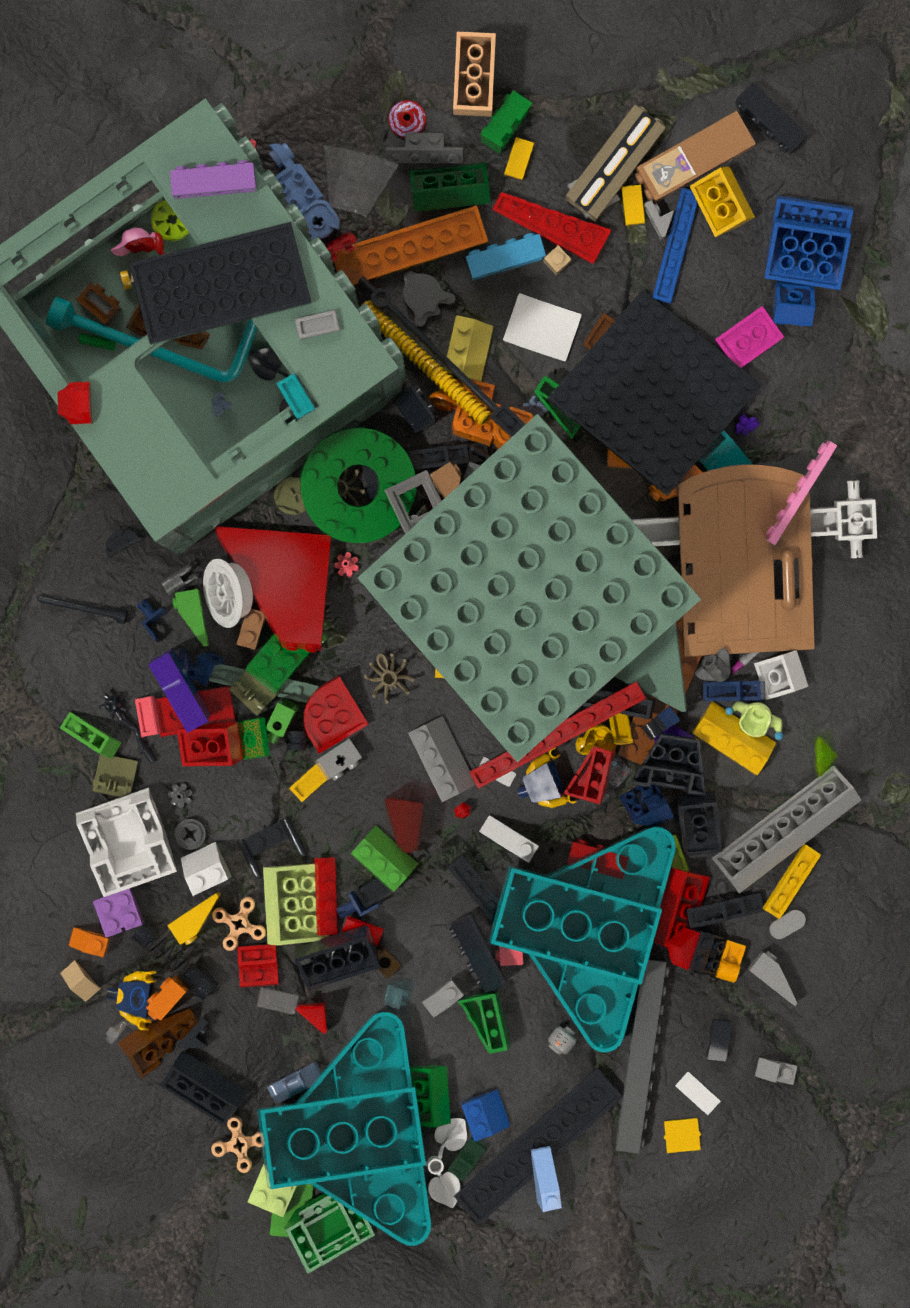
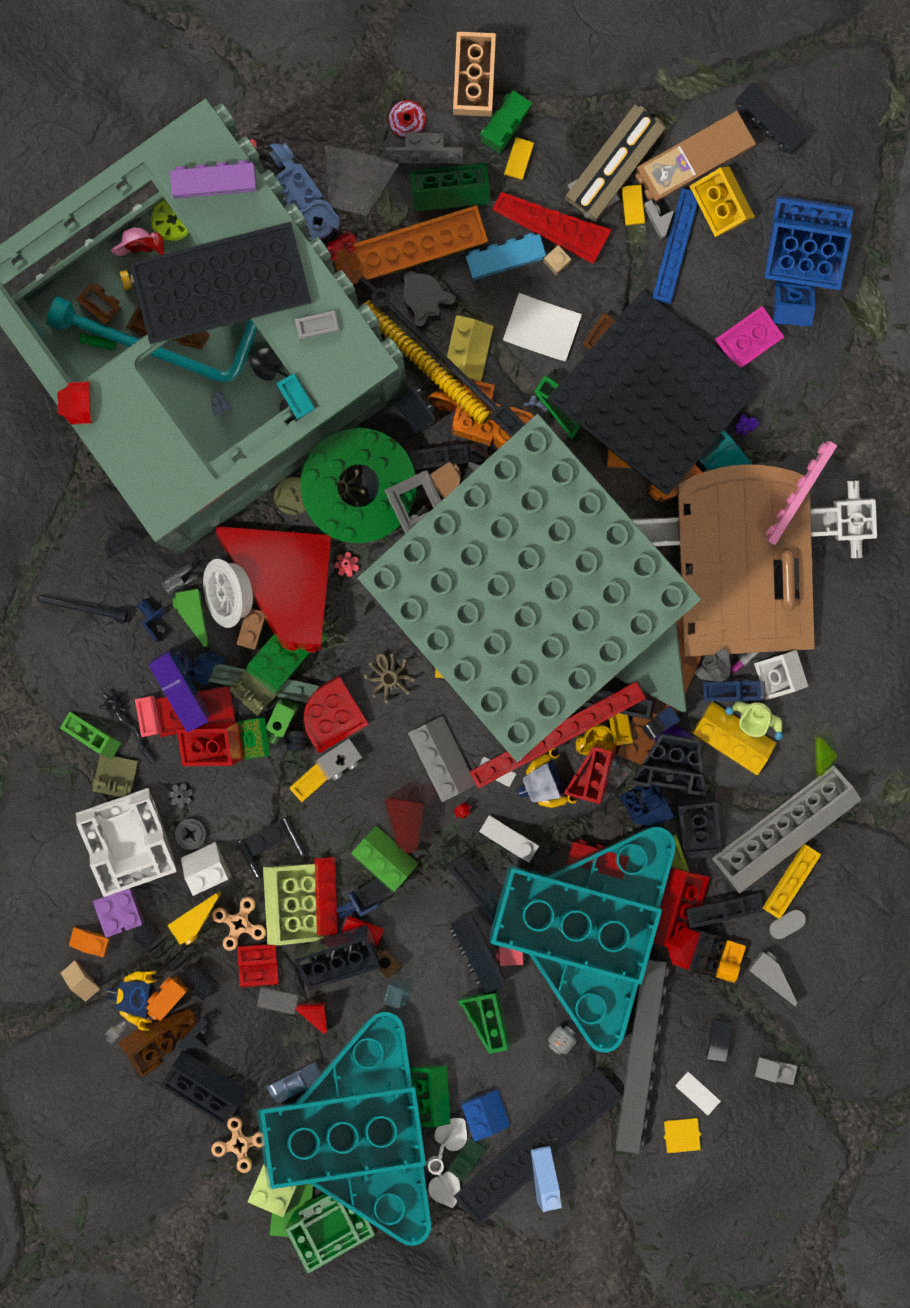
light grey slope [422,978,464,1017] -> none

